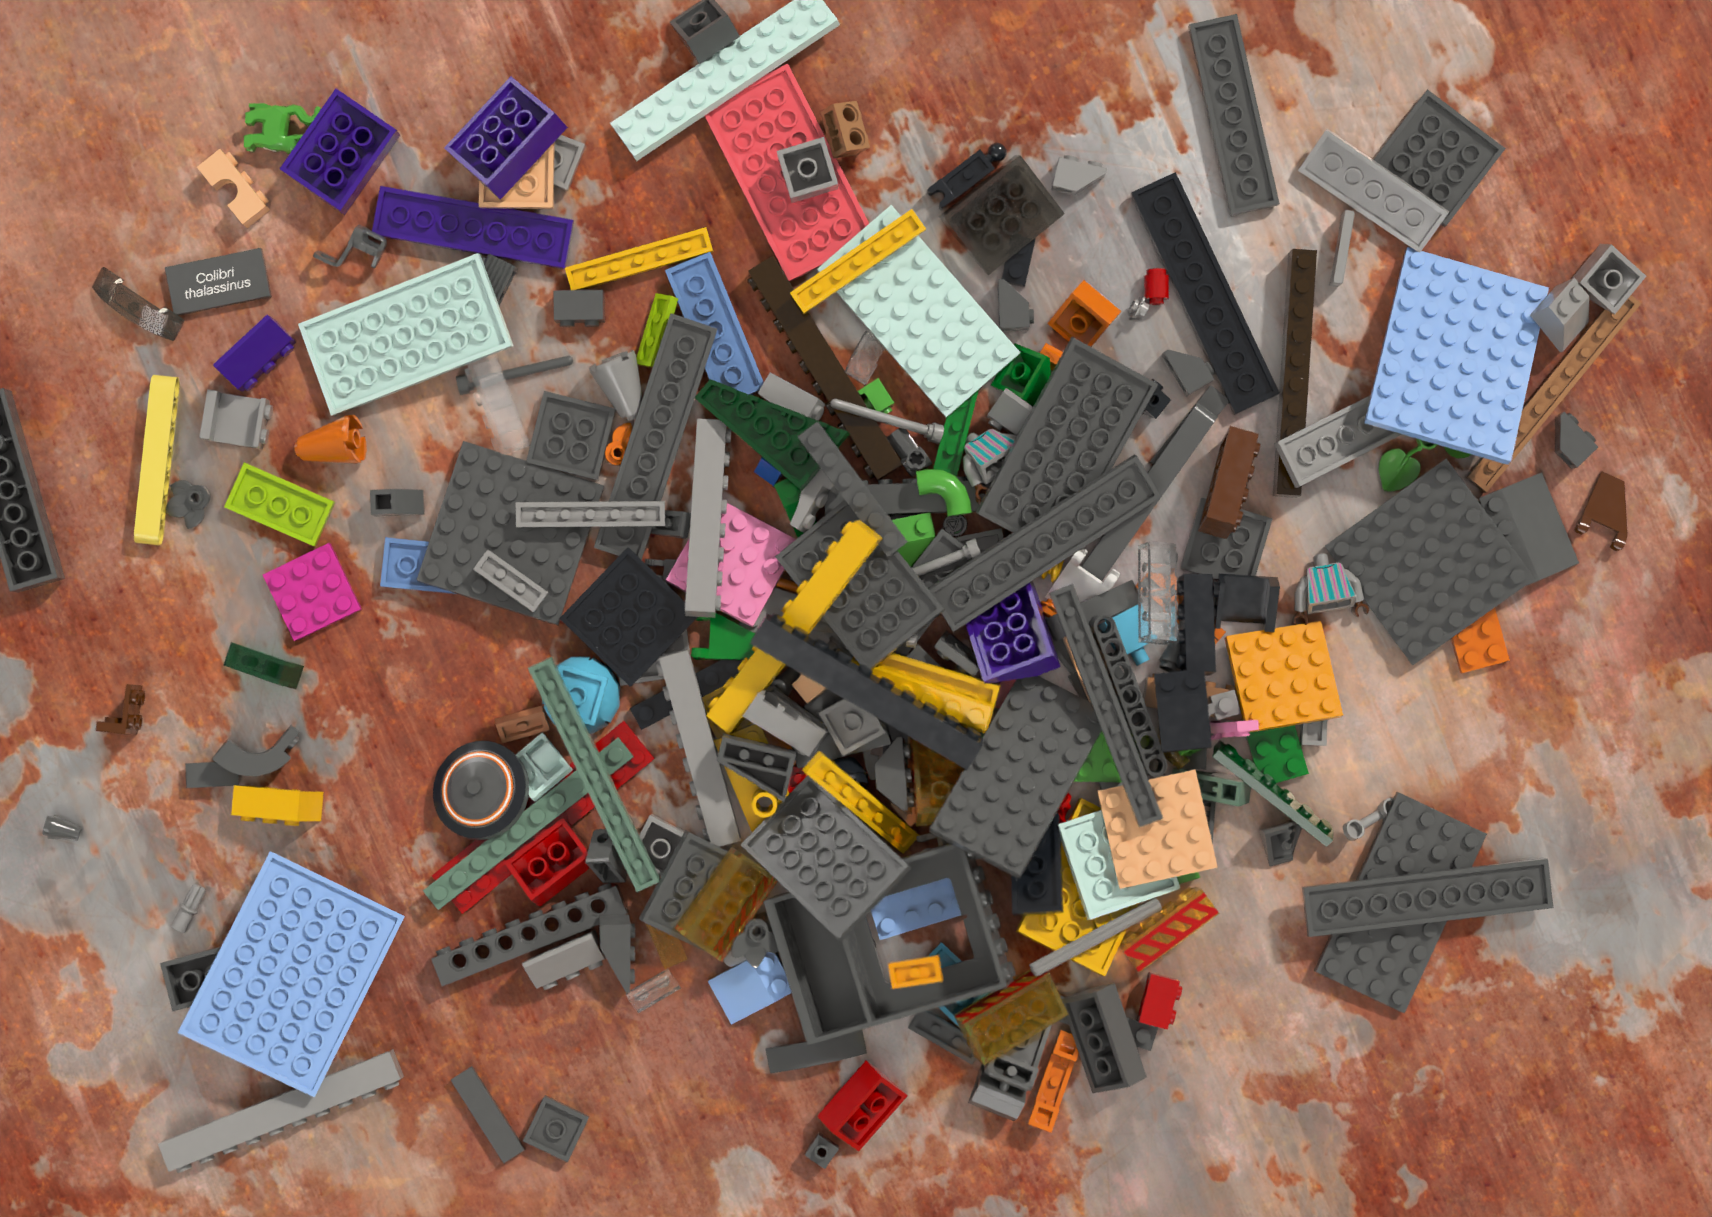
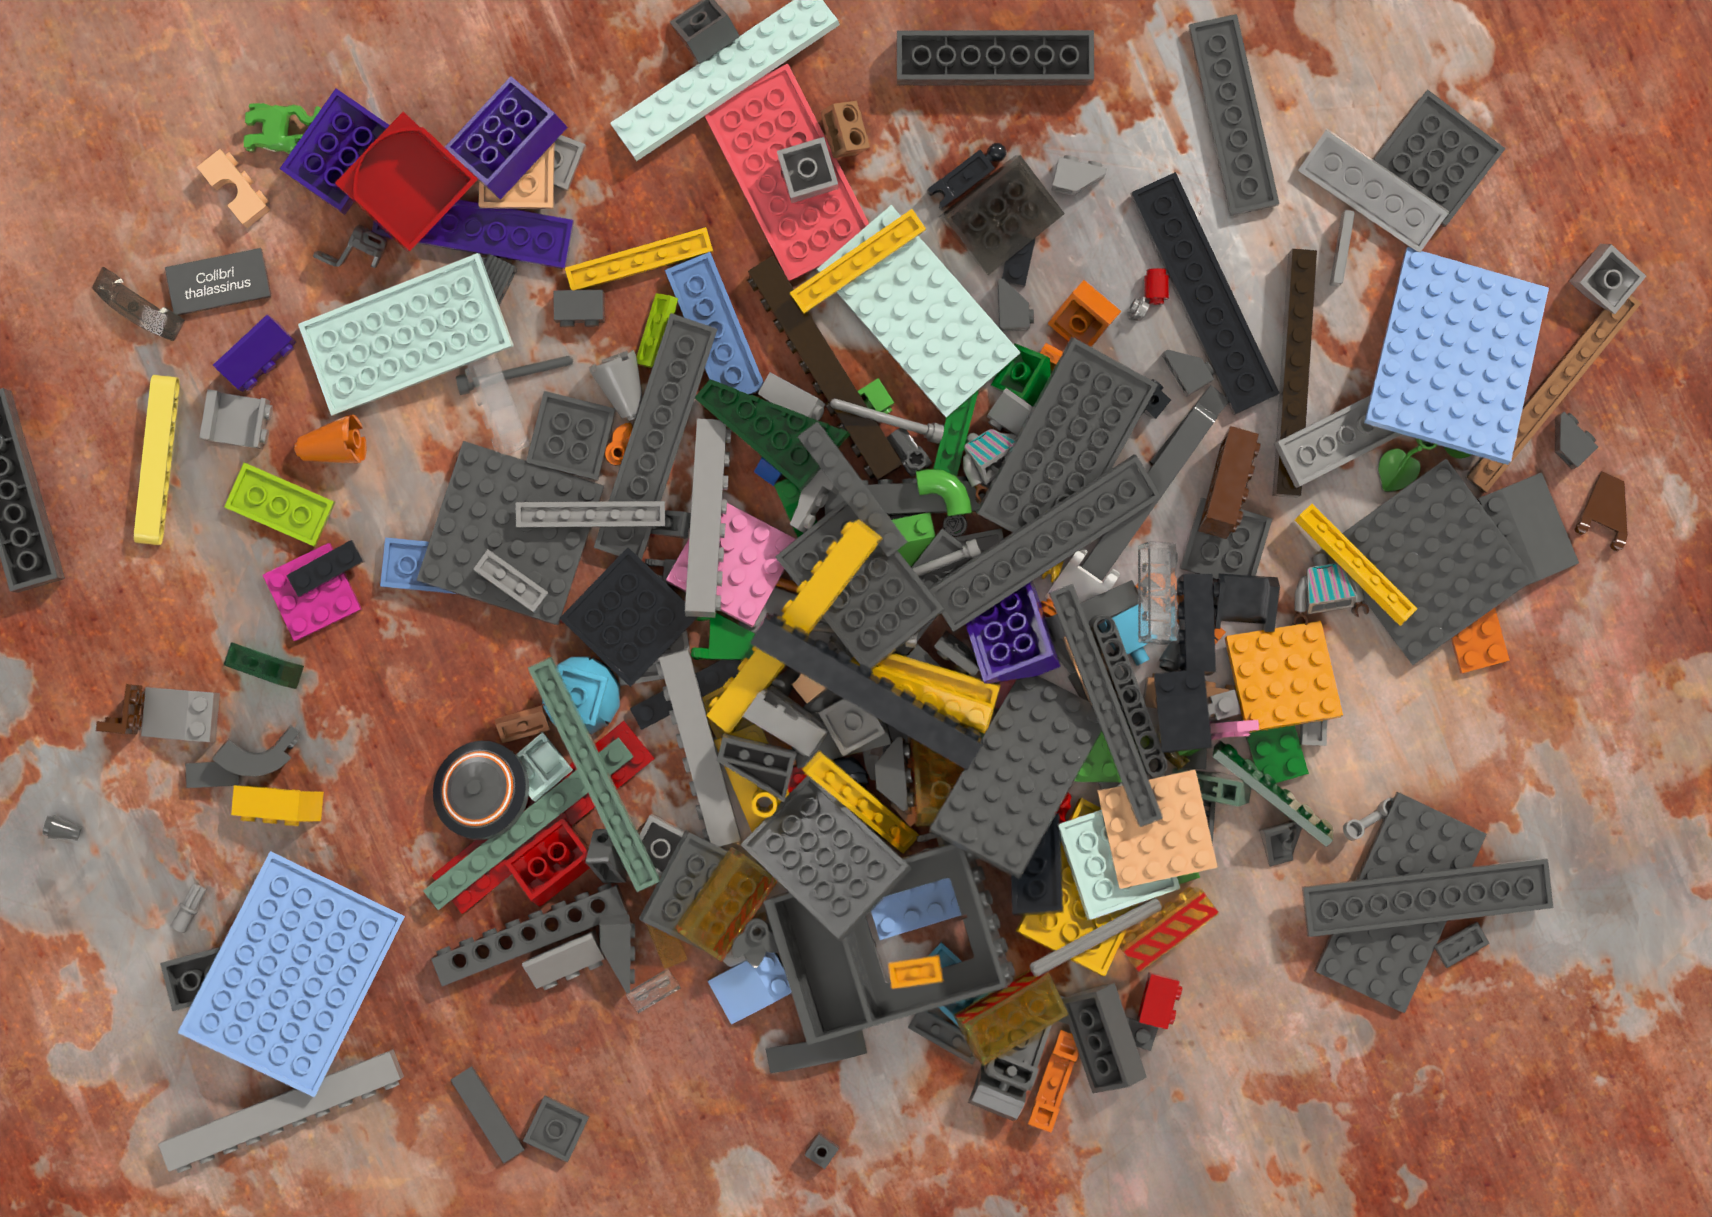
dark grey plate [166,480,211,529] -> none
dark grey slope [370,489,425,517] -> none
red slope [817,1060,908,1151] -> none
clear slope [845,331,885,386] -> none
light grey slope [1530,277,1590,352] -> none
none -> light grey slope [141,687,220,742]
none -> black plate [286,540,365,597]
none -> red piece [335,111,478,252]
none -> dark grey brick [897,30,1094,86]
none -> yellow plate [1295,504,1417,626]
none -> dark grey plate [1434,922,1490,968]

